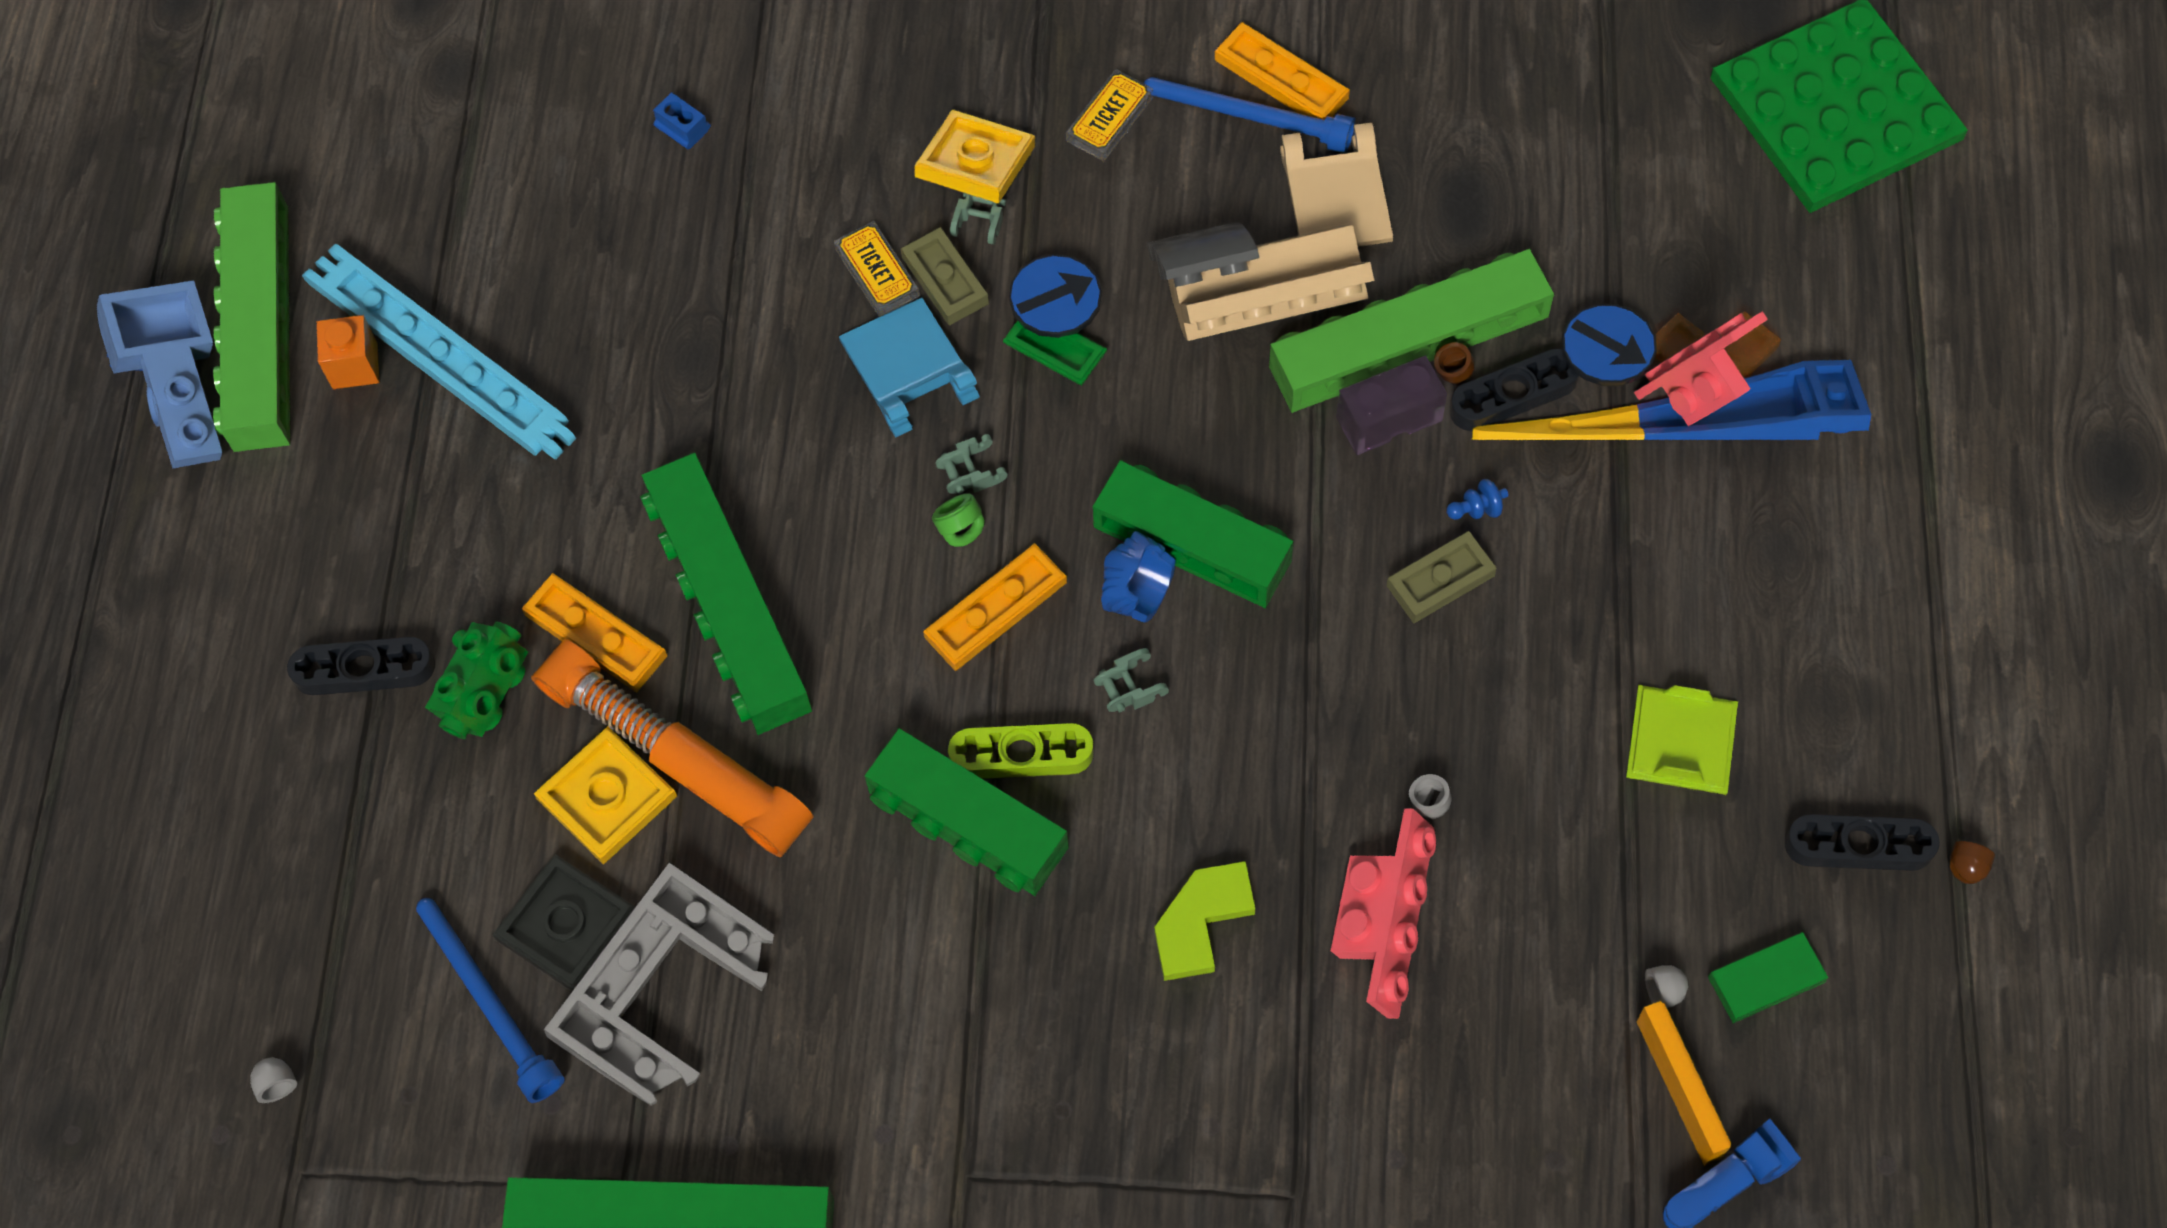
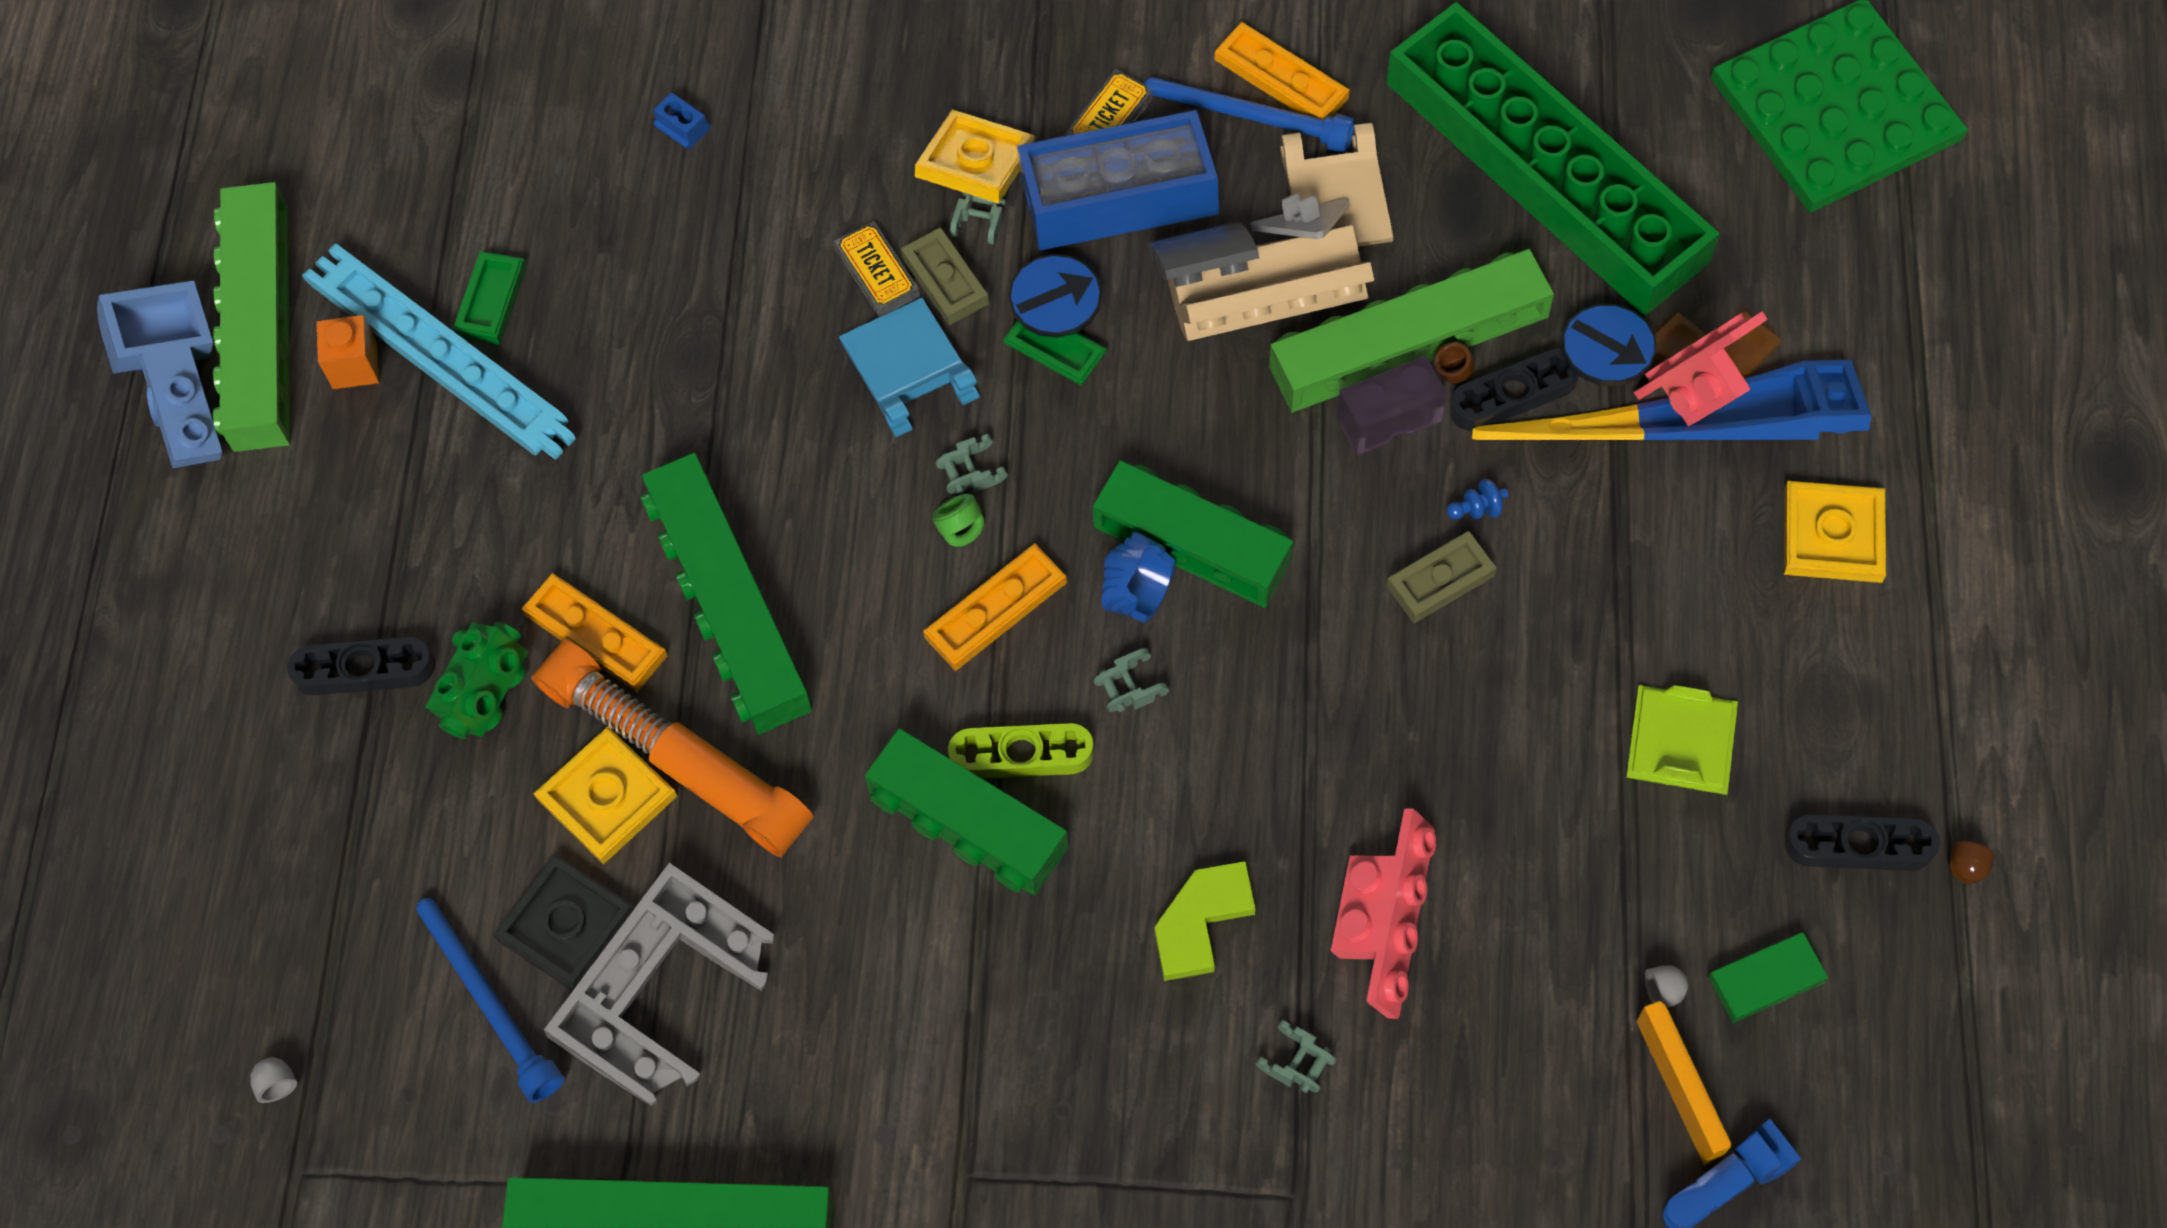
light grey hinge [1409,774,1451,819] -> none
none -> green tile [453,251,527,345]
none -> brick [1017,110,1219,251]
none -> light grey piece [1251,193,1350,239]
none -> sand green piece [1255,1020,1336,1093]
none -> green brick [1386,2,1720,317]
none -> yellow tile [1783,480,1886,583]

